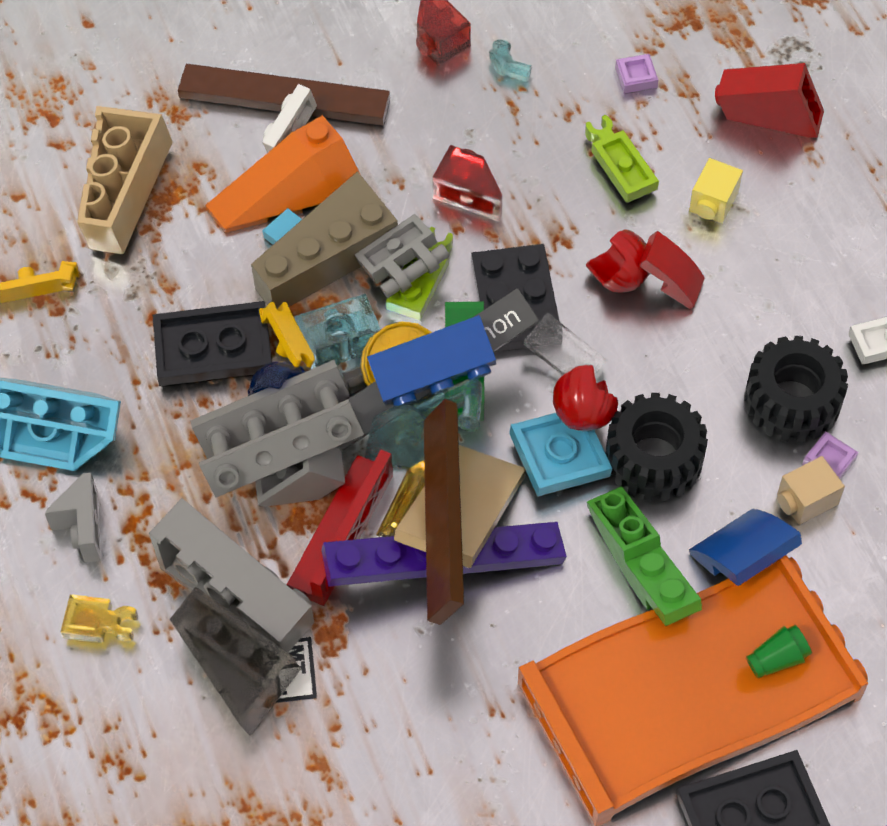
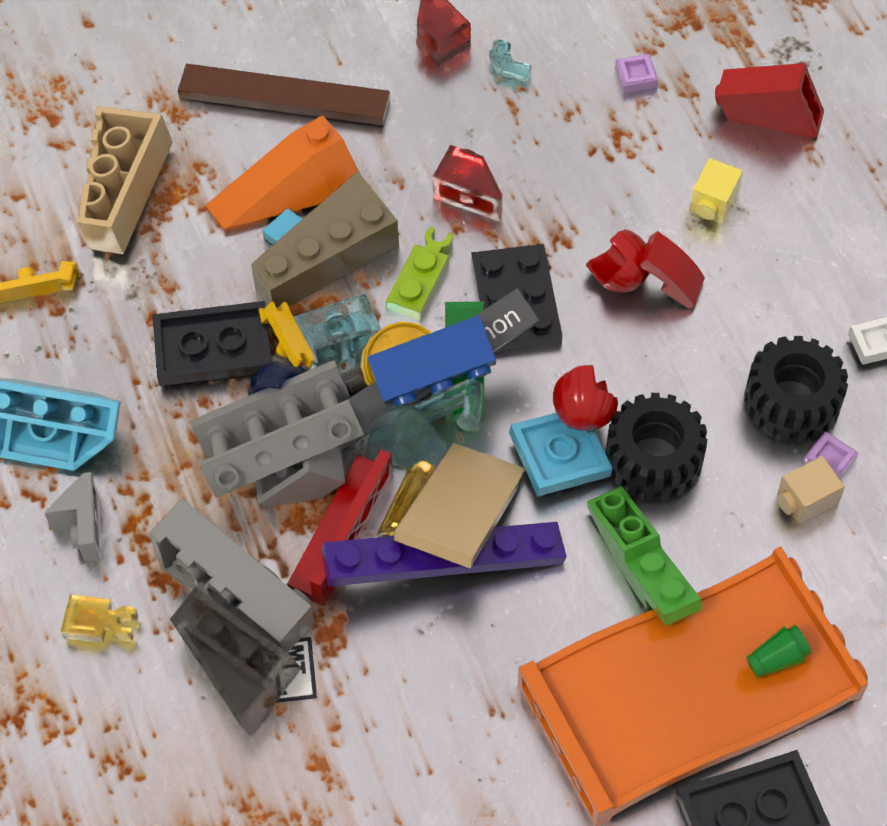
white plate [262,84,317,153] -> none
light grey plate [355,214,450,298] -> none
reddish brown tile [424,399,464,625] -> none
clear tile [523,312,607,376] -> none
lime plate [585,115,659,203] -> none
blue slope [689,509,802,586] -> none

